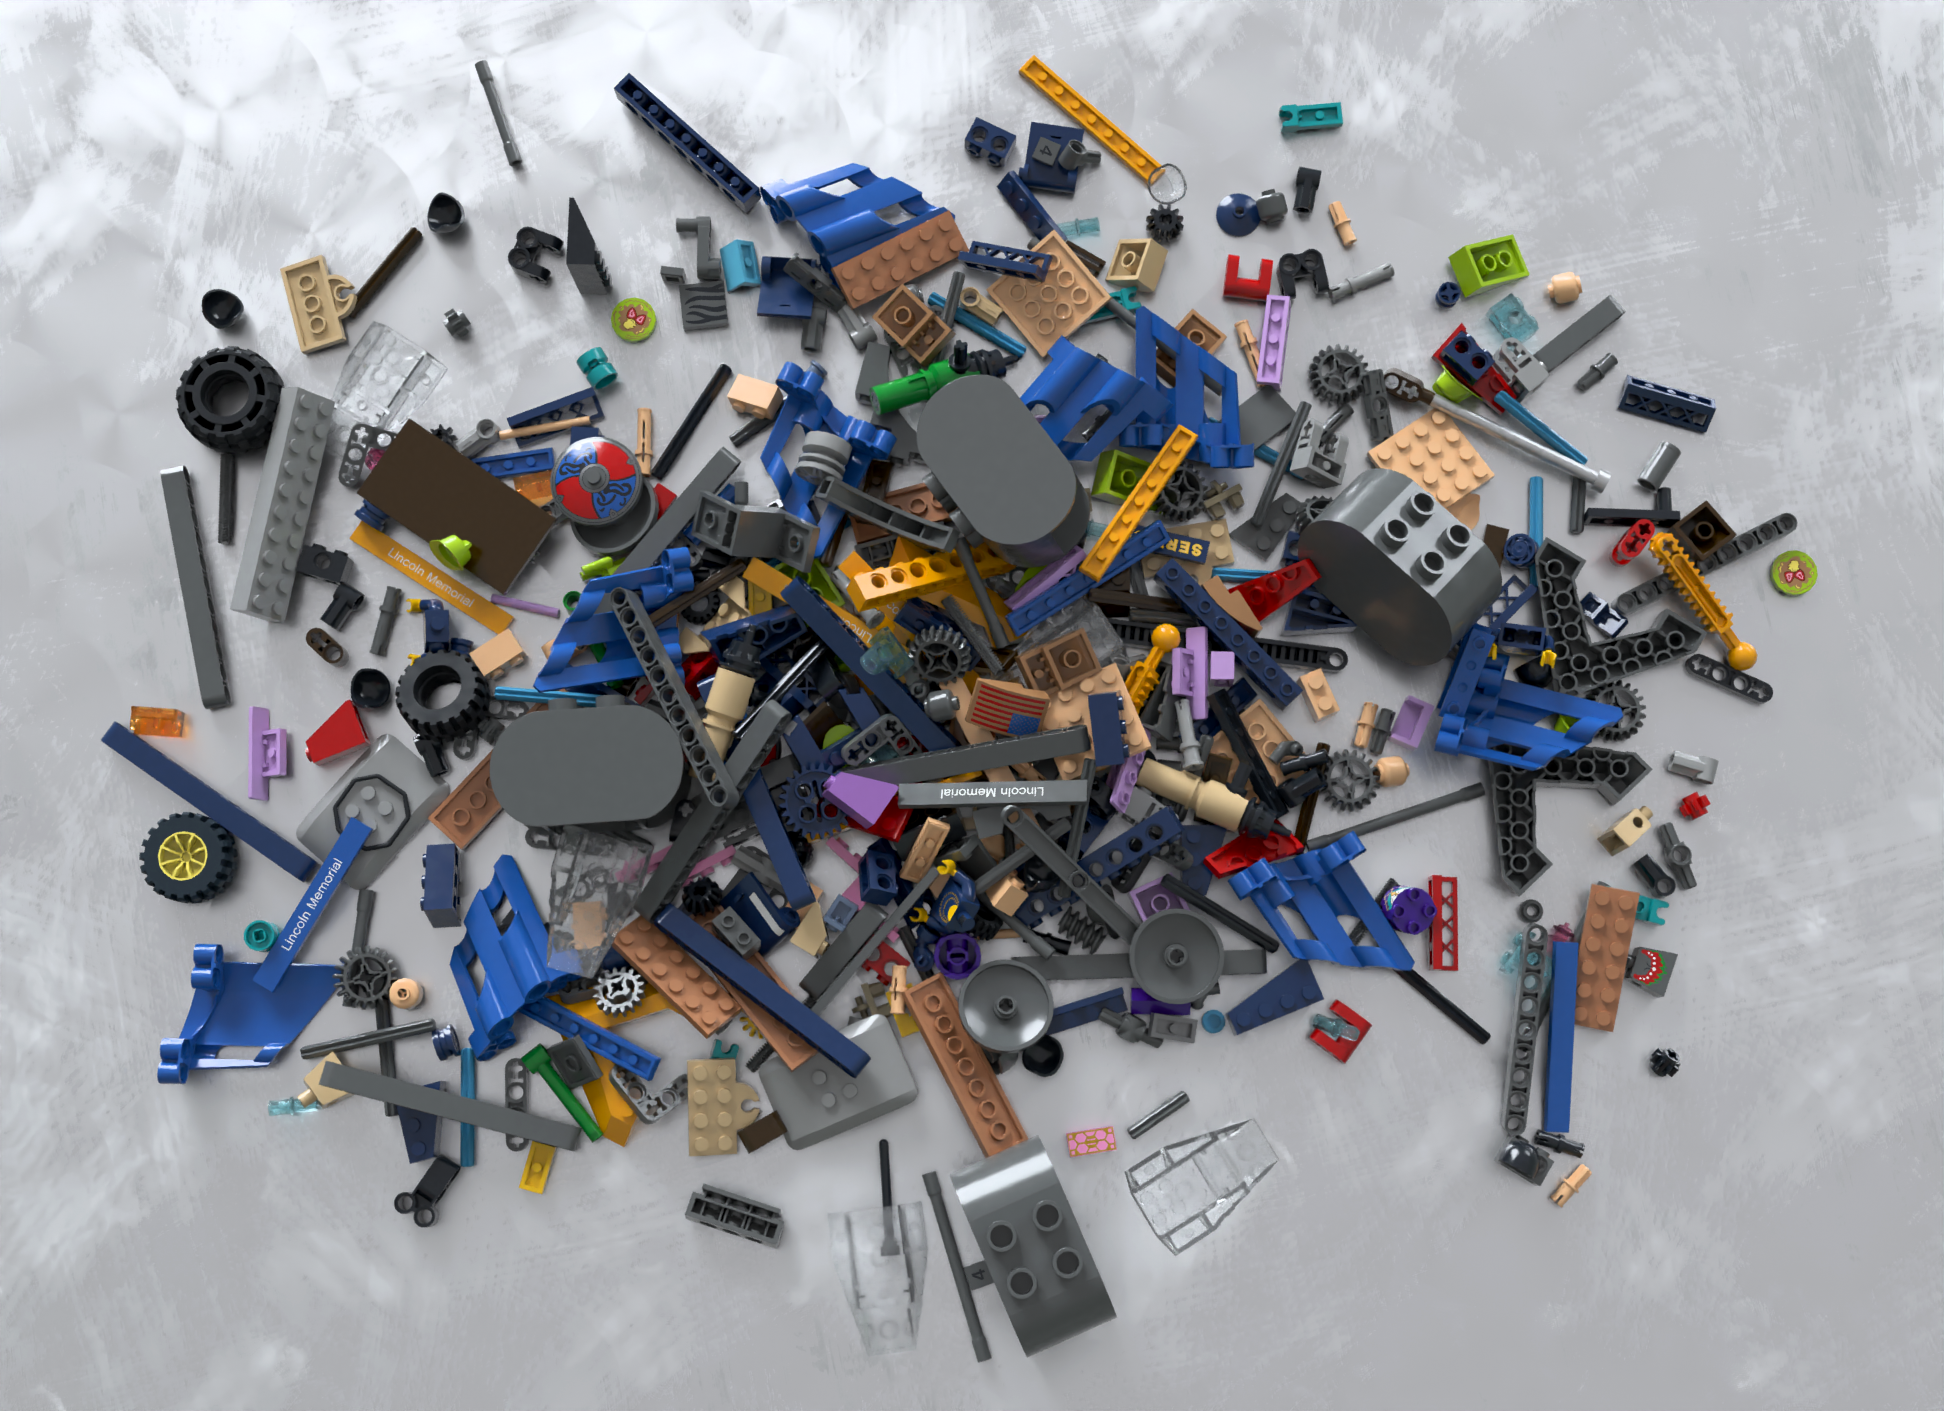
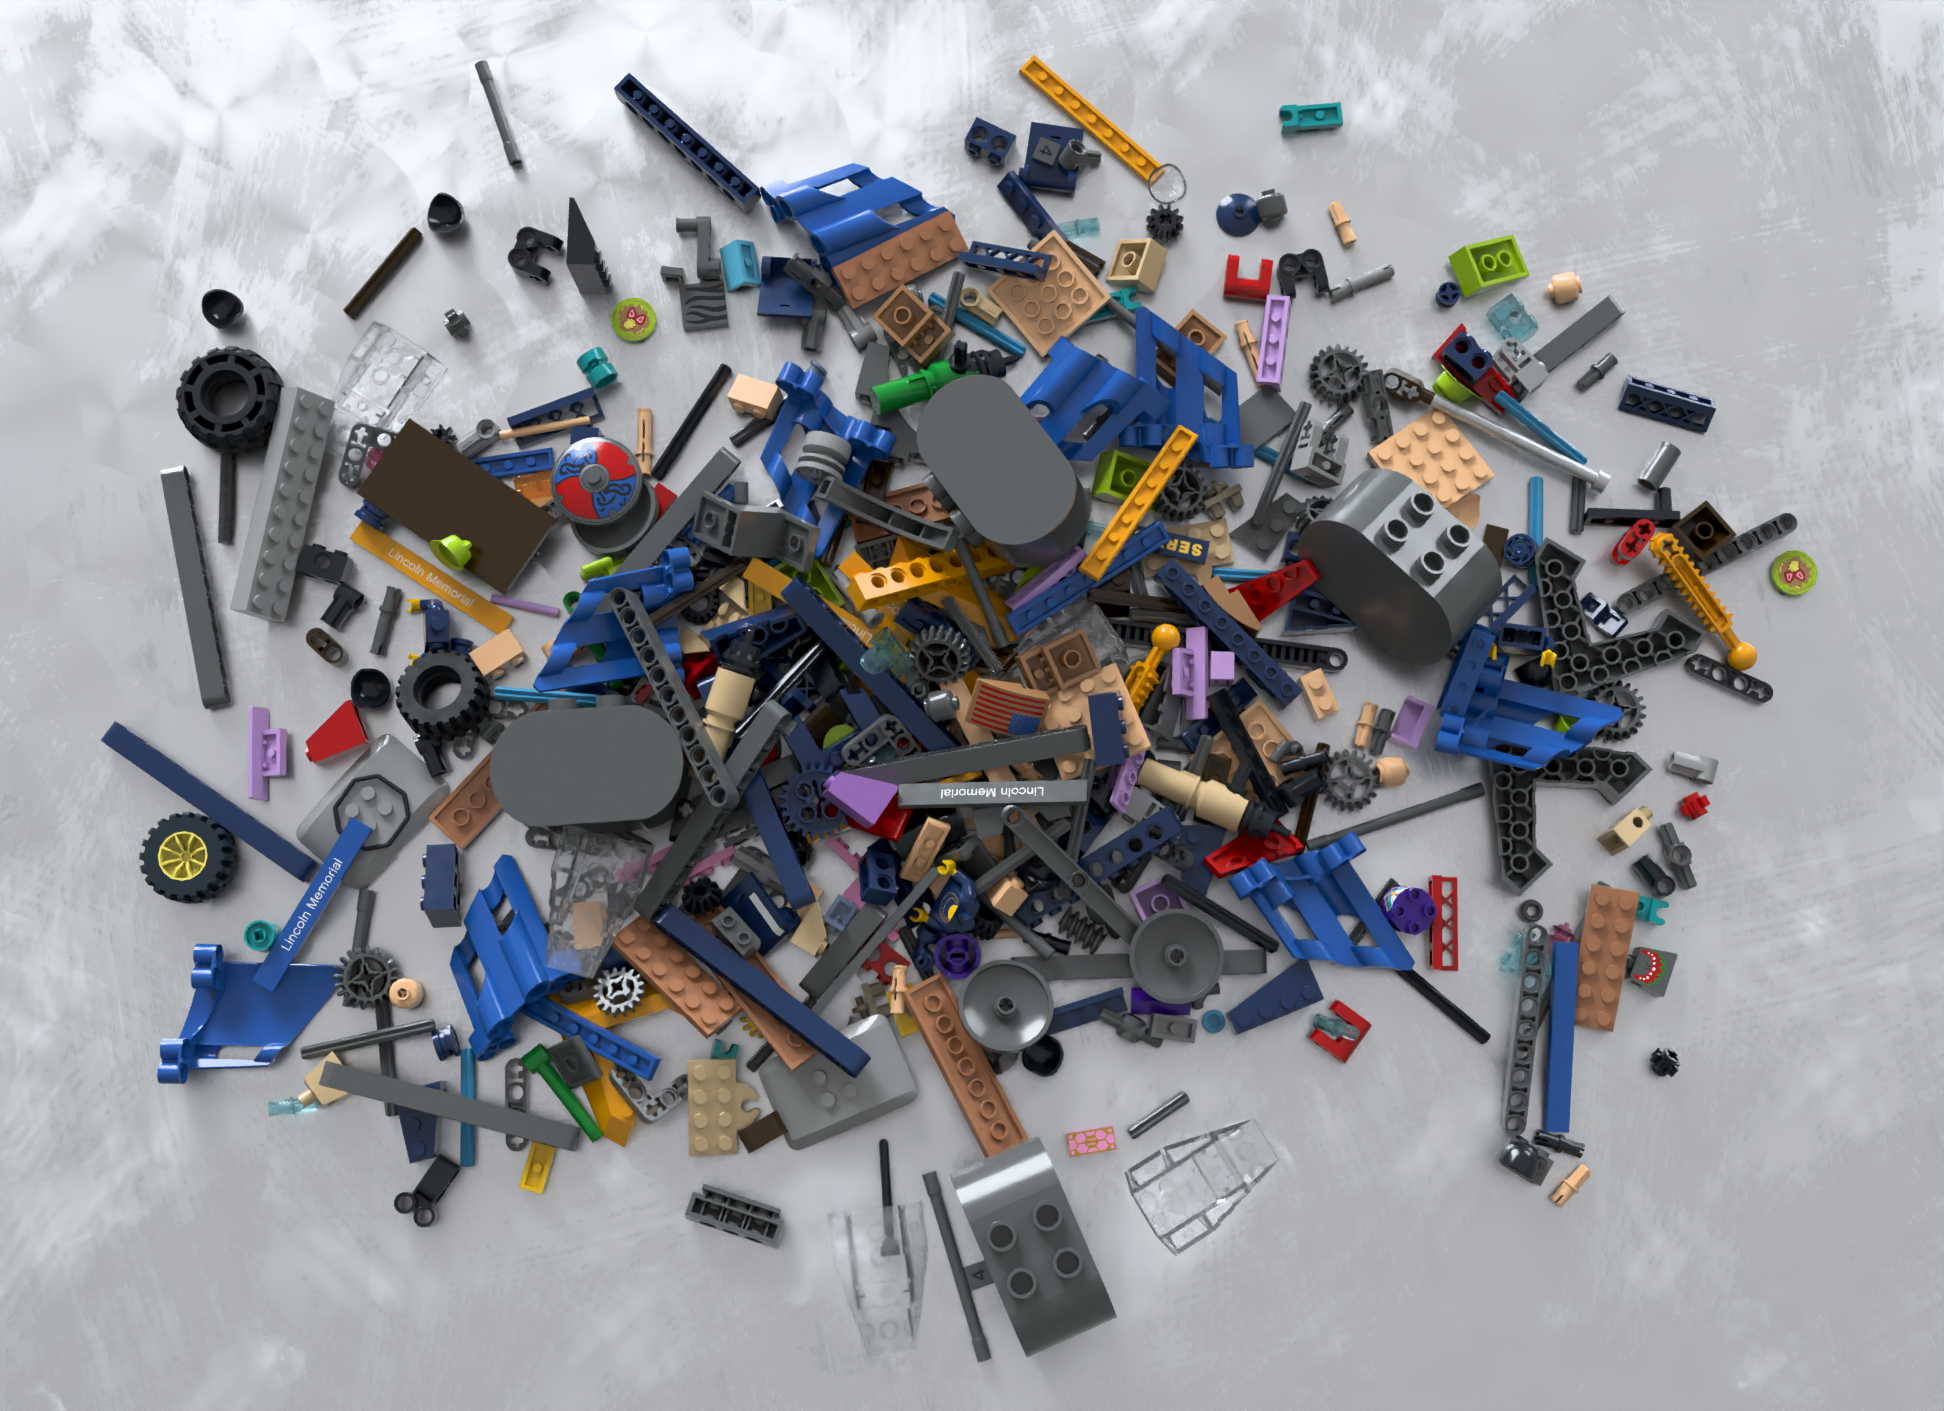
clear orange hinge [130,706,185,738] -> none
tan plate [280,255,357,354] -> none
light grey pin [1174,699,1204,771] -> none
black piece [1293,166,1322,214] -> none

